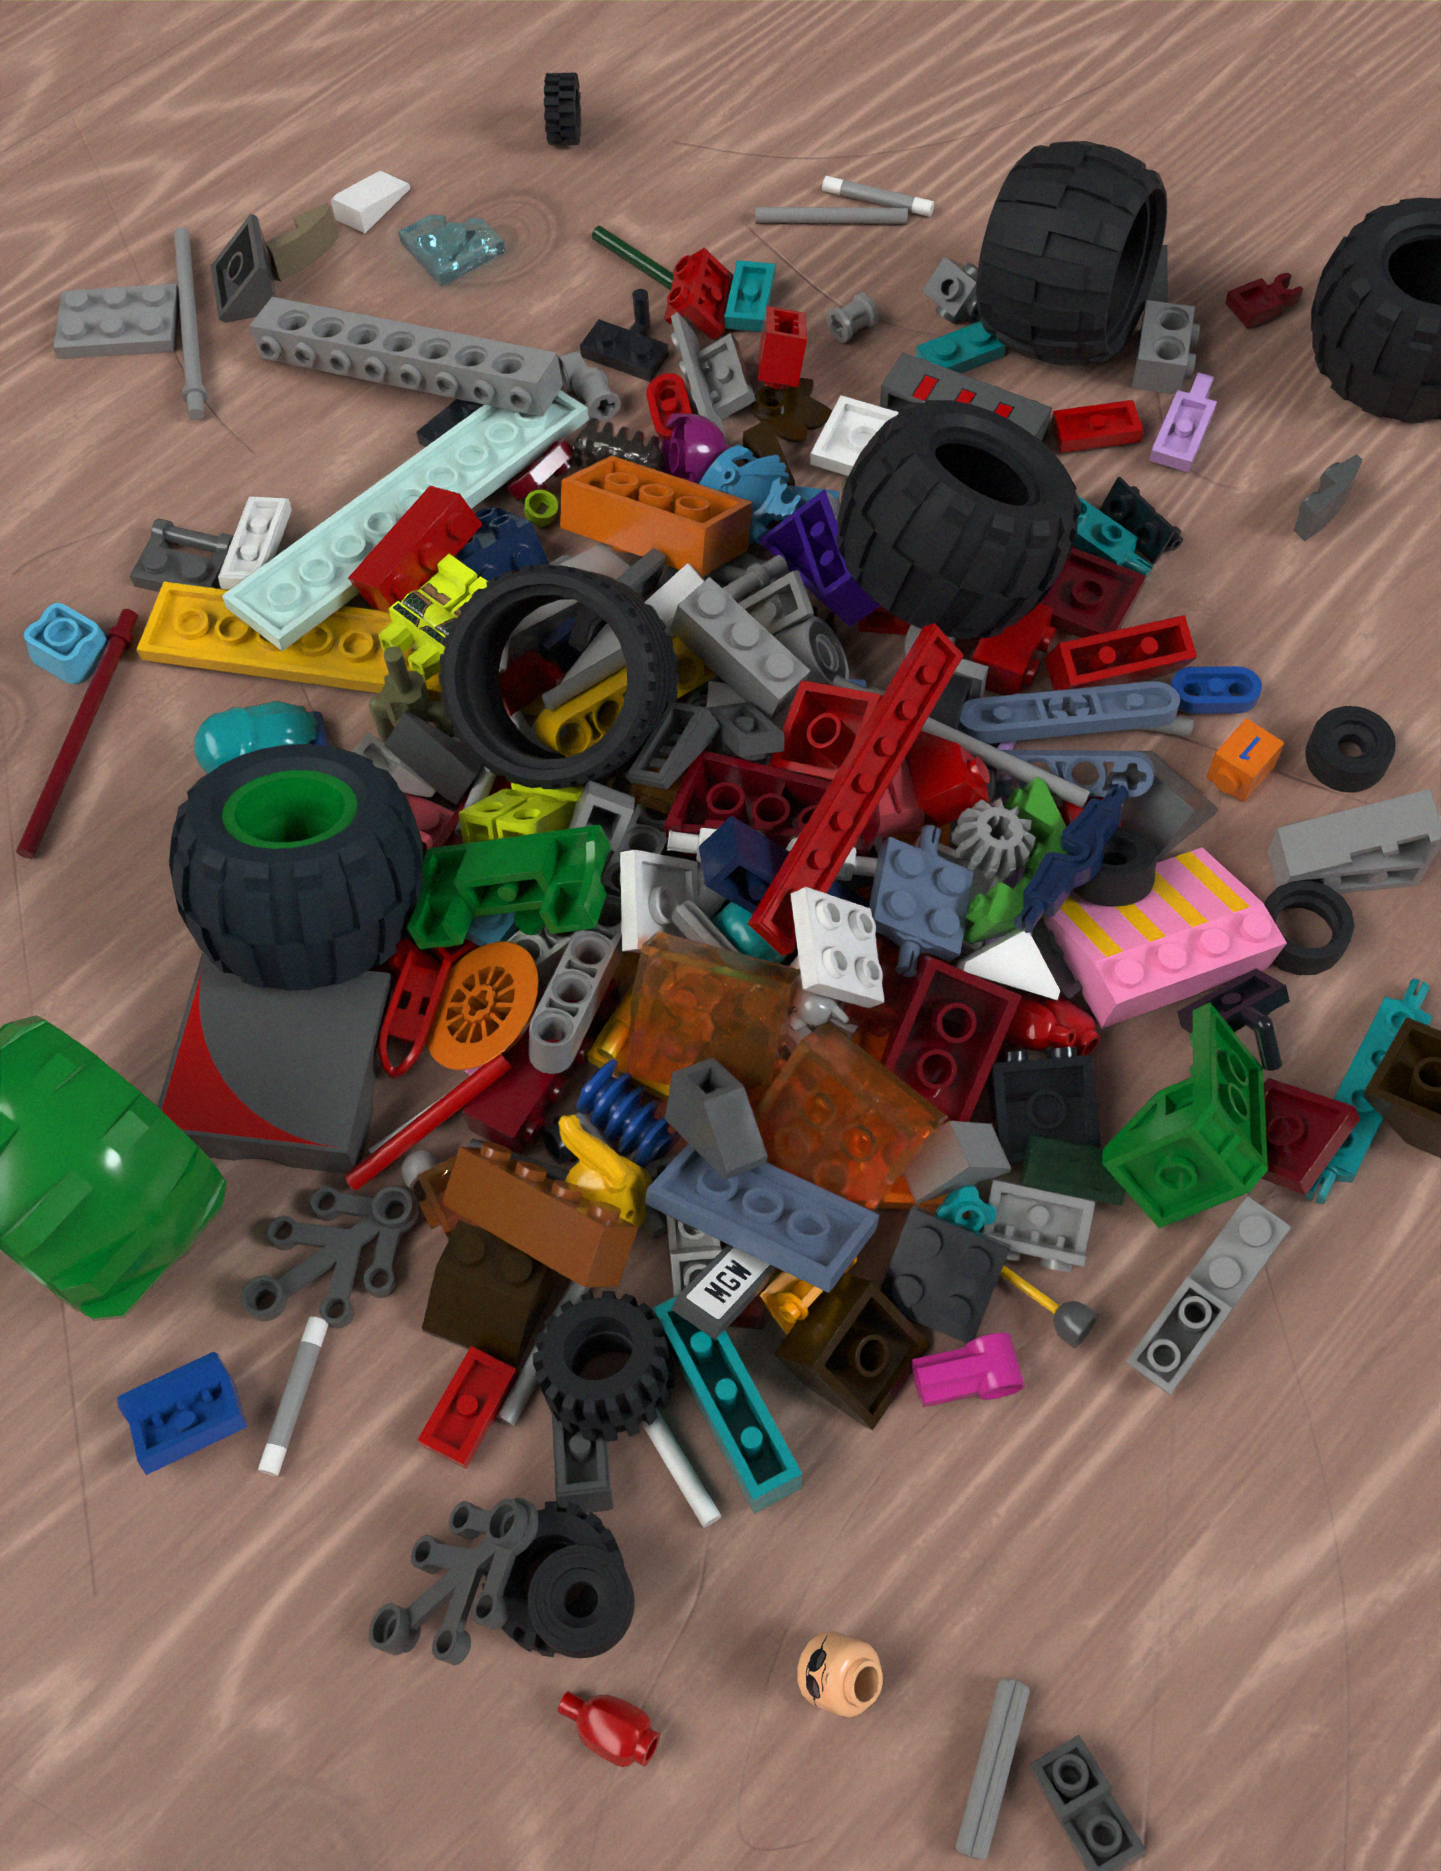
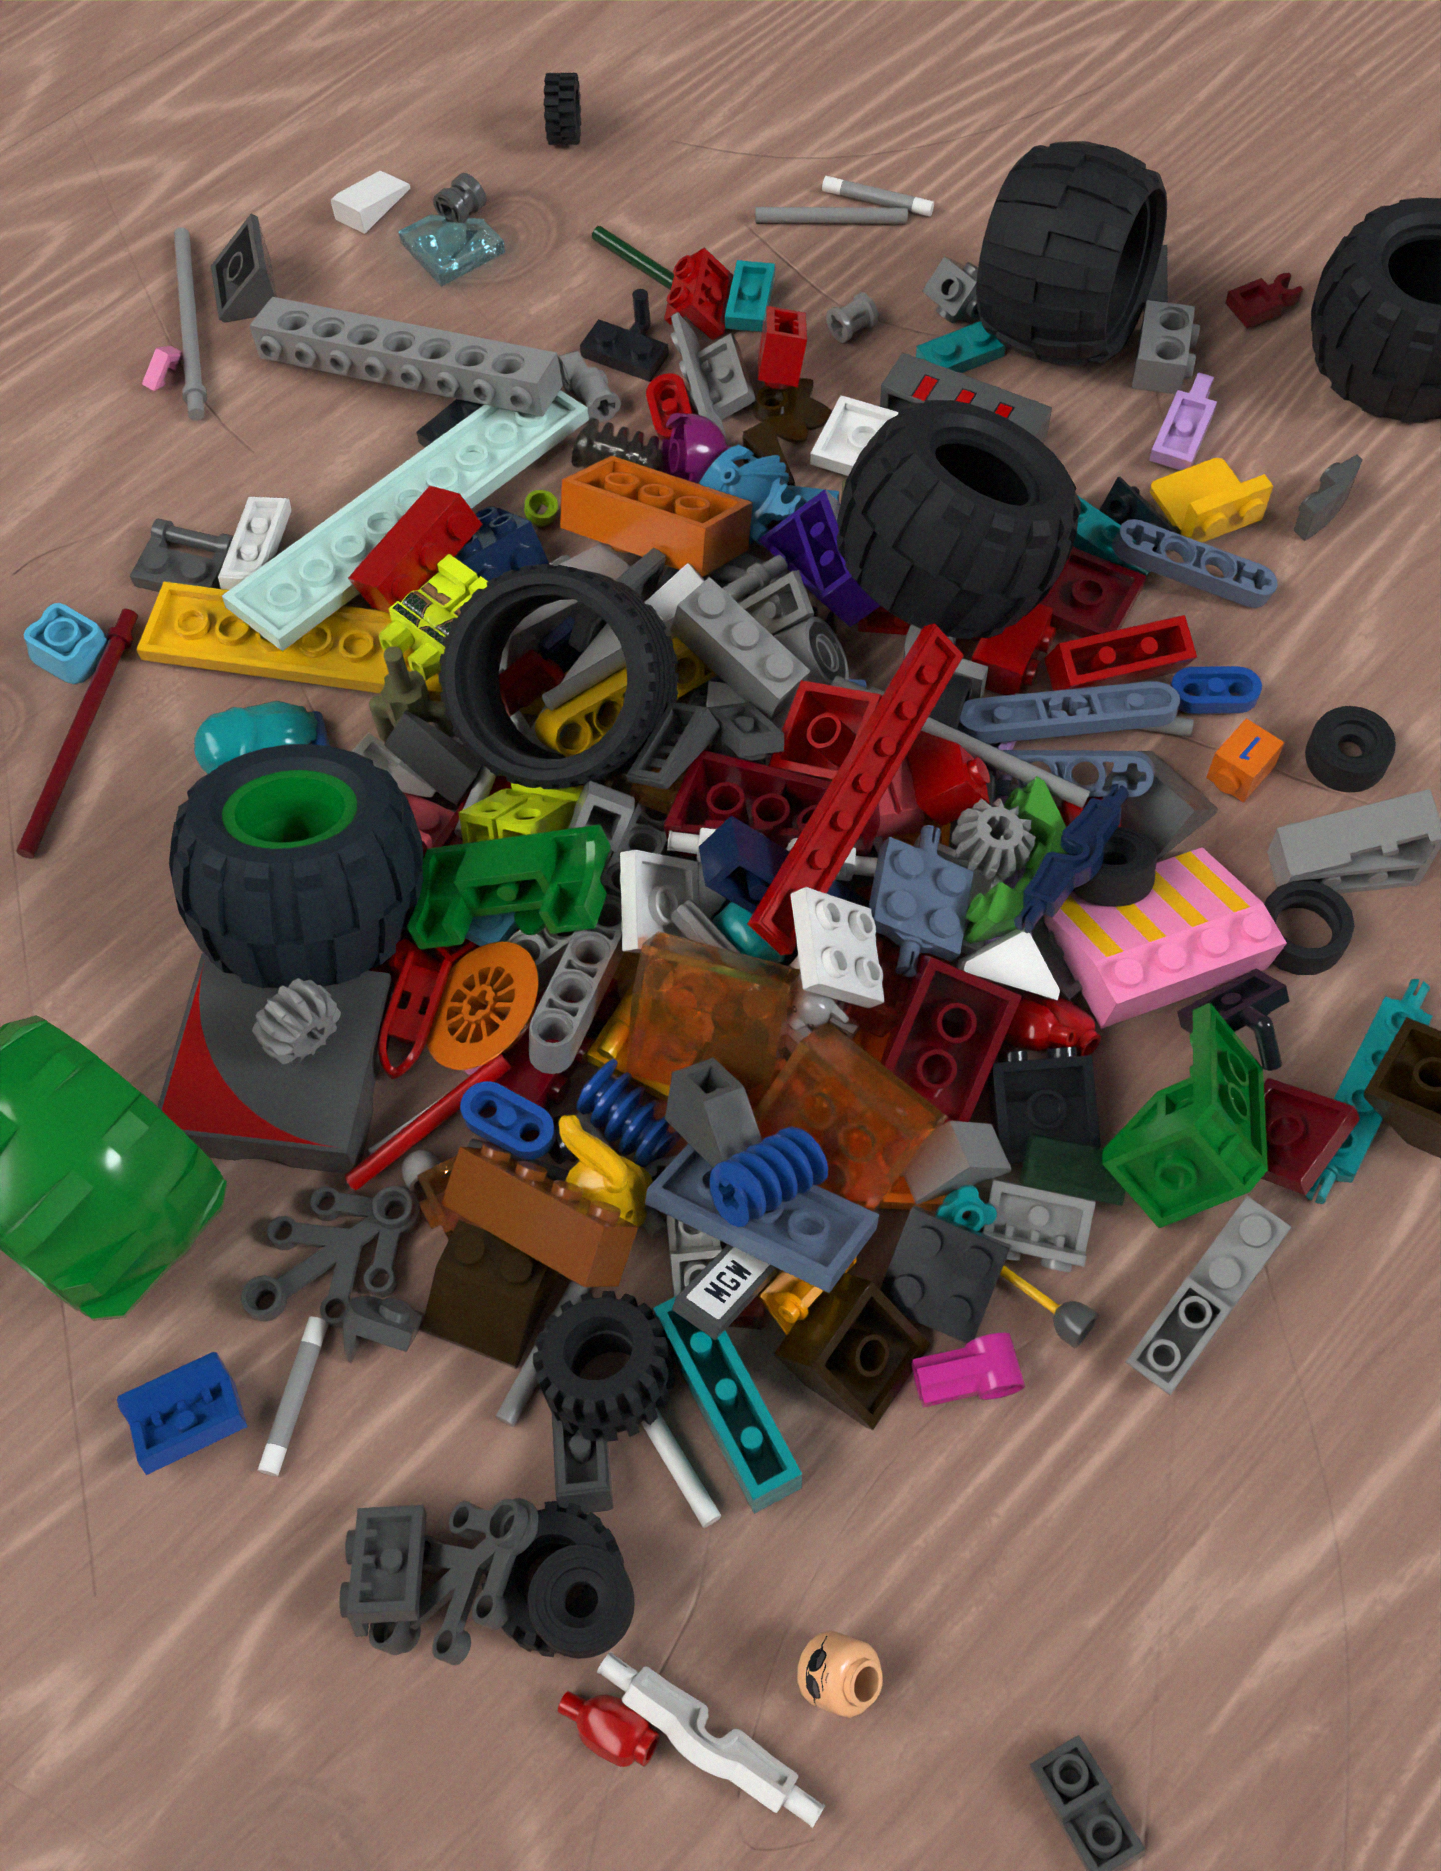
light grey plate [53,284,180,359] -> none
dark tan slope [265,203,338,281] -> none
red plate [417,1346,519,1469] -> none
dark red plate [506,436,576,501] -> none
light grey axle [956,1678,1030,1860] -> none
red plate [1051,400,1143,453] -> none
none -> bright pink tile [142,346,183,391]
none -> light grey gear [252,978,341,1065]
none -> dark grey bracket [339,1505,427,1637]
none -> dark grey plate [343,1296,424,1363]
none -> dark grey wheel [433,173,487,228]
none -> blue plate [460,1081,556,1160]
none -> white piece [597,1651,826,1828]
none -> blue piece [709,1126,828,1227]
none -> sand blue beam [1112,519,1278,608]
none -> yellow bracket [1150,457,1273,543]

